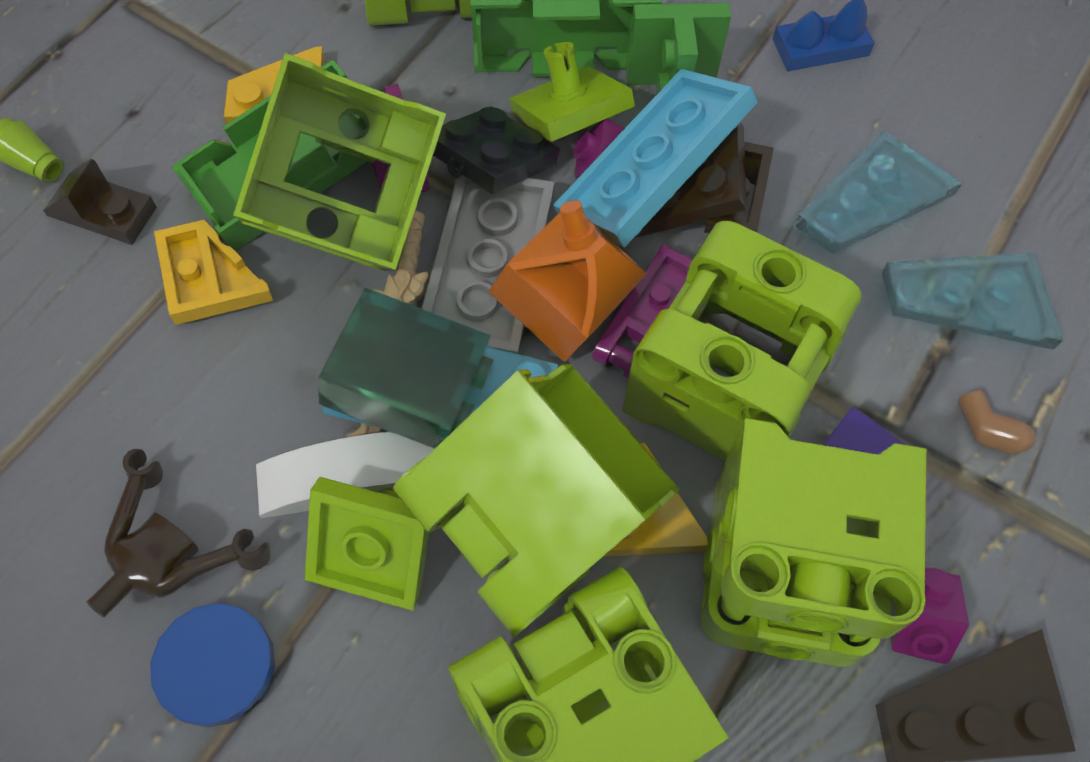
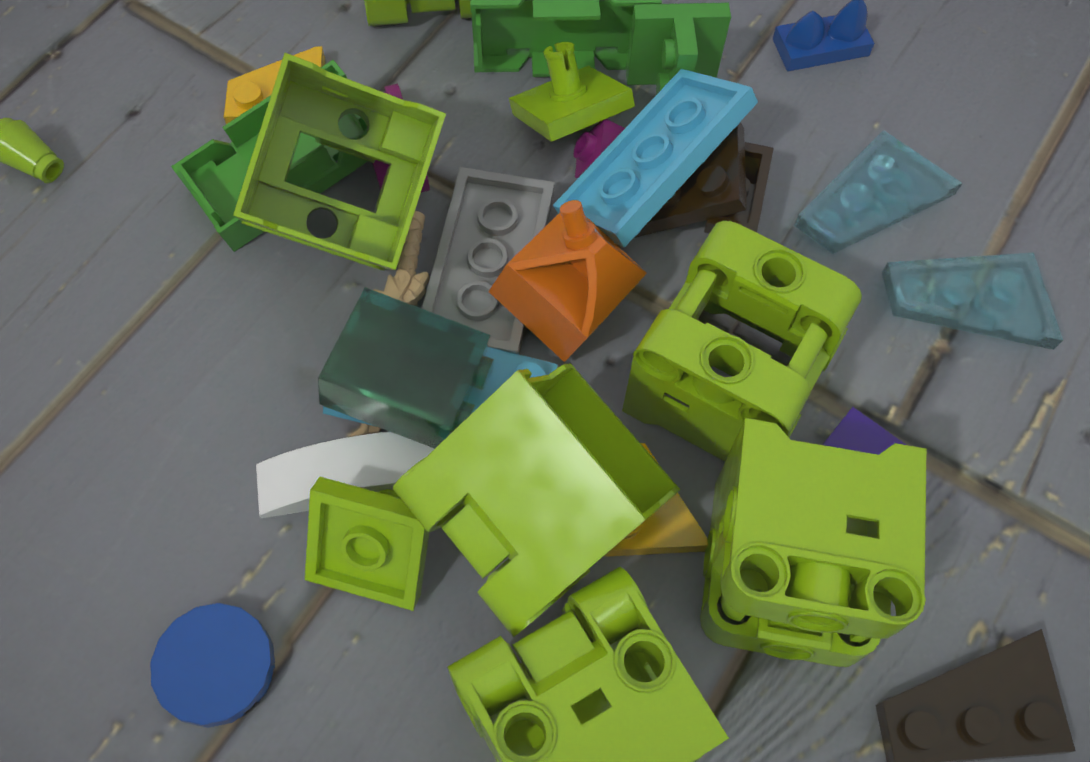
dark brown slope [43,159,157,245] -> none
dark brown piece [86,449,271,618] -> none
yellow wing [154,220,273,325] -> none
black plate [433,106,560,195] -> none
magenta plate [592,244,693,379] -> none
magenta bracket [891,568,969,664] -> none
medium nougat arm [958,390,1036,454] -> none

